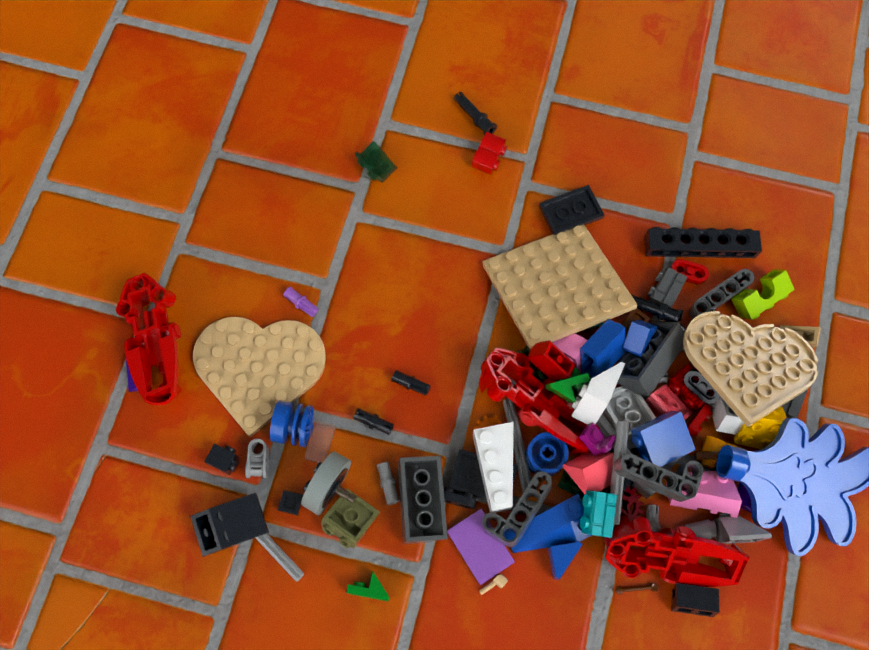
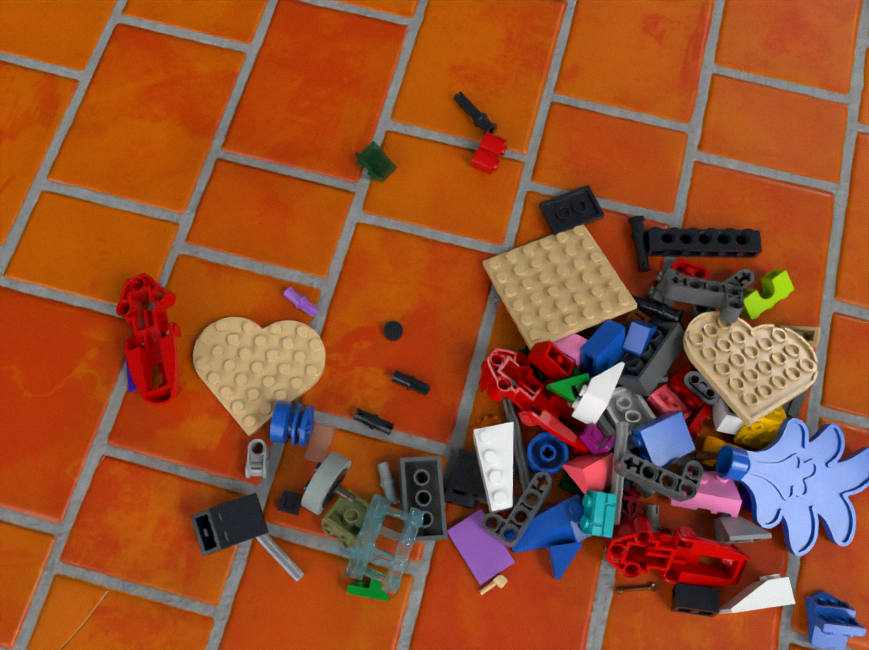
black brick [204,444,239,476] -> none
light grey cone [685,519,717,540] -> none
none -> clear light blue fence [344,494,425,595]
none -> black tile [384,321,403,341]
none -> black pin [628,216,651,273]
none -> dark grey beam [662,274,744,323]
none -> white slope [718,574,796,614]
none -> blue piece [805,590,866,650]

